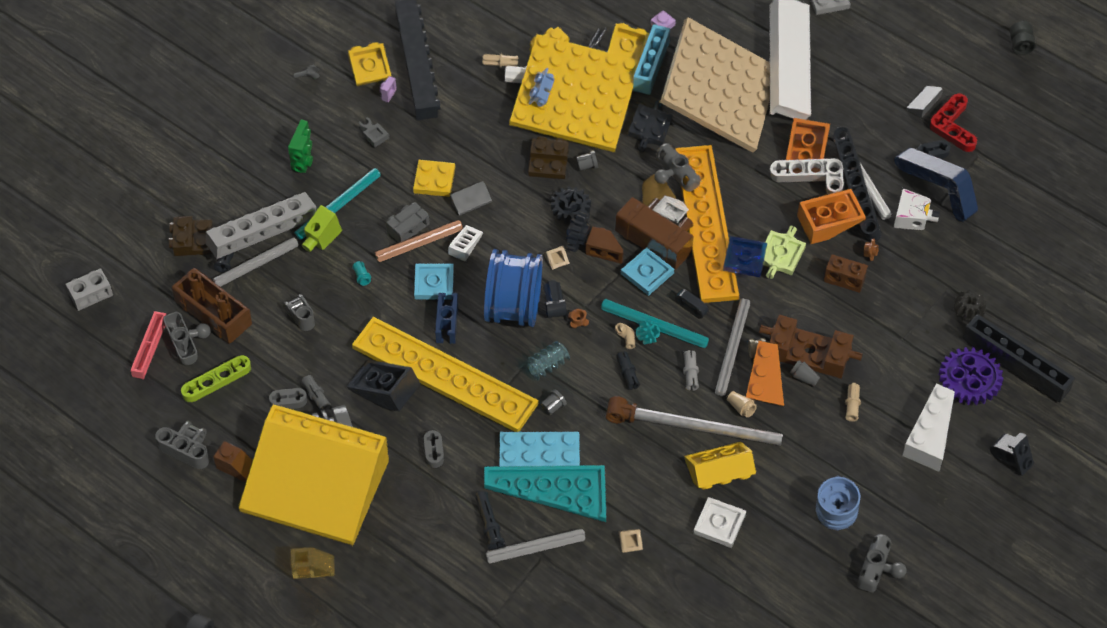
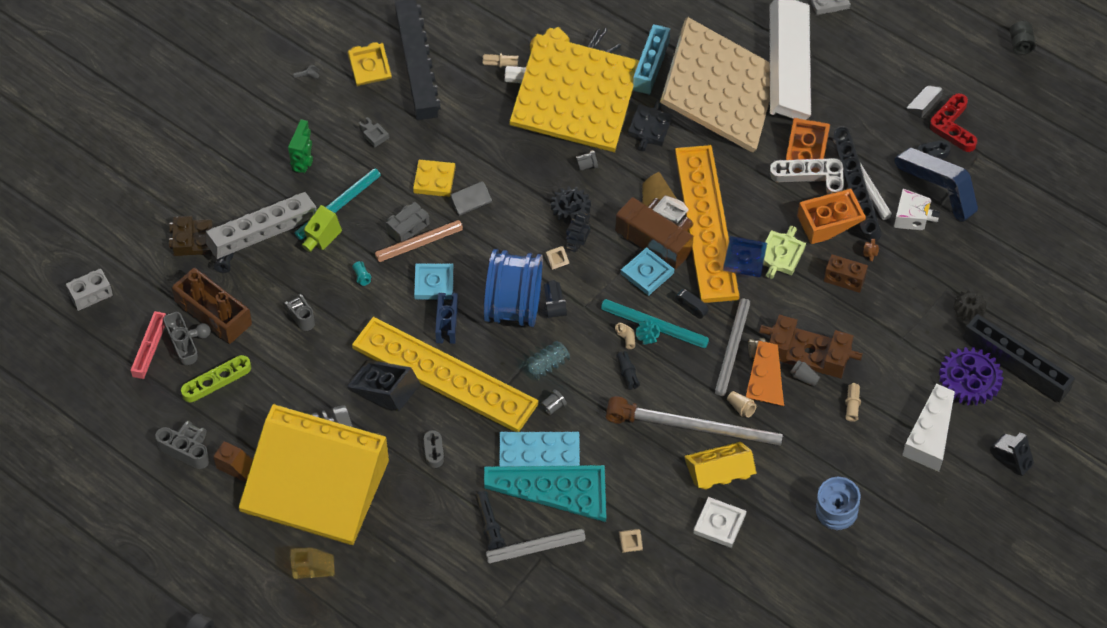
light grey axle [213,238,298,287] -> none
dark grey beam [269,388,307,409] -> none
dark grey pin [302,375,331,411] -> none
lavender plate [380,76,396,102] -> none
white slope [448,225,483,261] -> none
medium blue hinge [528,68,555,107] -> none
dark brown plate [528,136,569,179] -> none
dark orange plate [568,309,589,328] -> none
reddish brown slope [586,226,623,264] -> none
yellow plate [608,23,650,61] -> none
lavender plate [651,11,676,29] -> none
dark grey piece [654,143,701,191] -> none
light grey pin [683,350,699,391] -> none
dark grey piece [857,534,907,592] -> none

